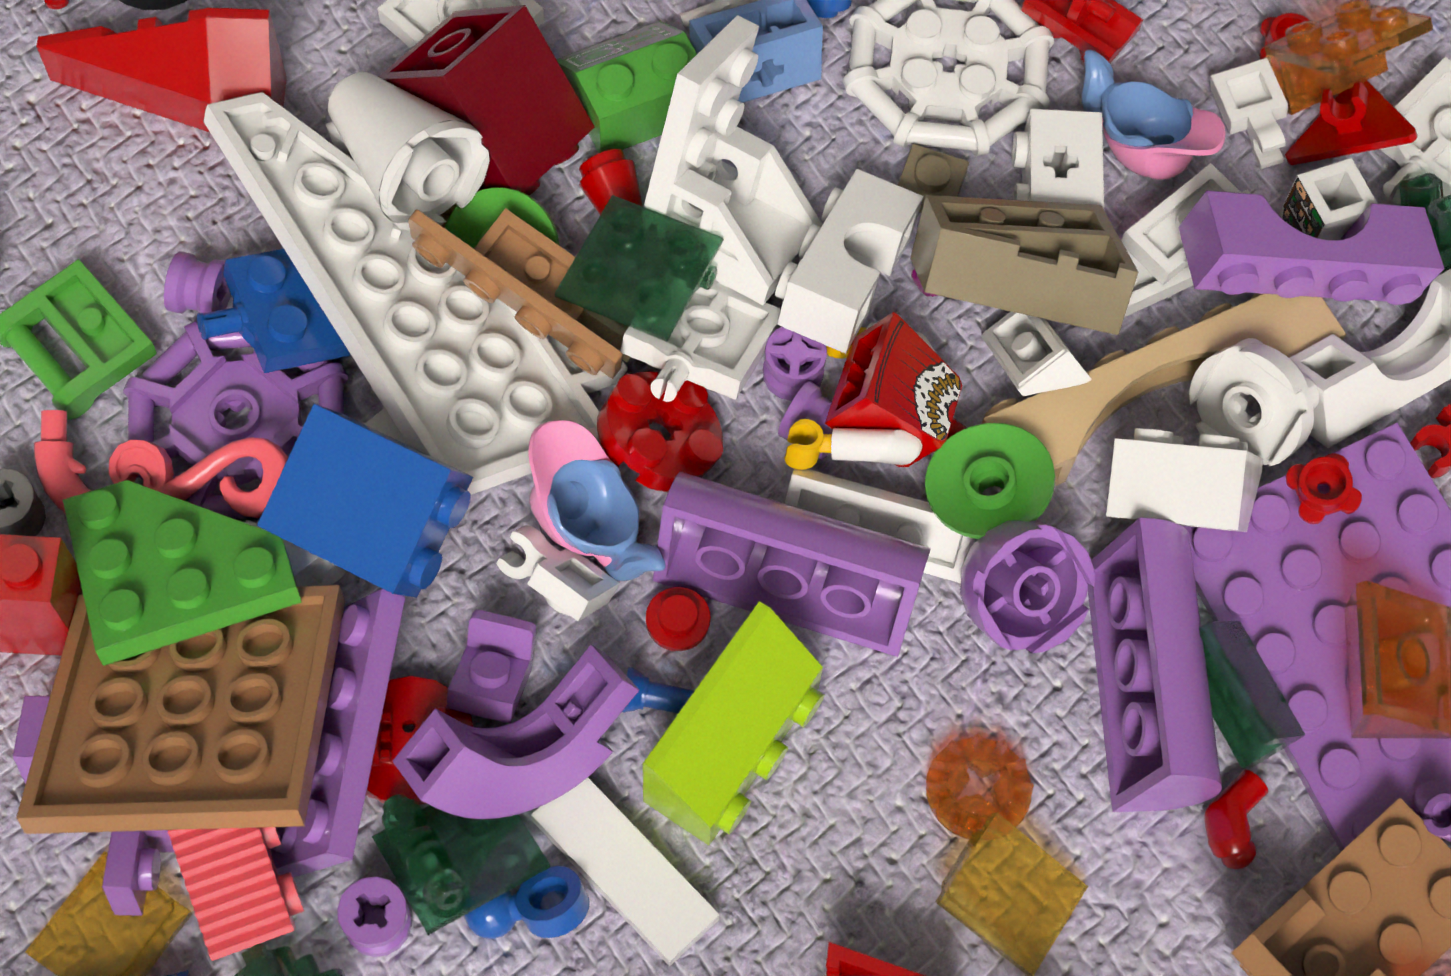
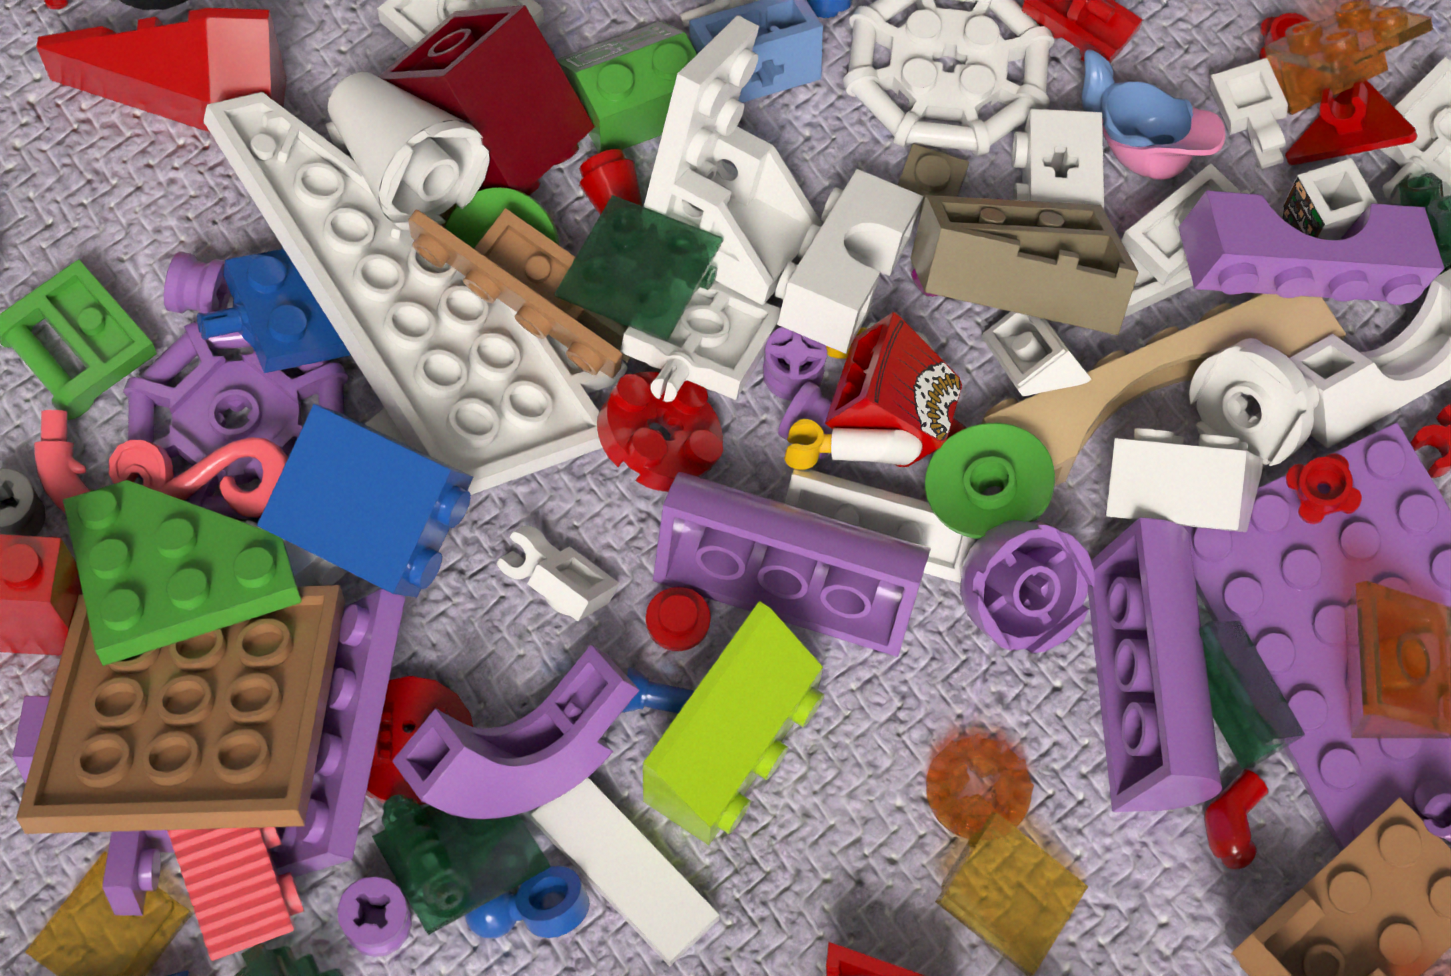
medium lavender bracket [446,609,536,723] -> none
medium blue hair [528,420,666,581] -> none

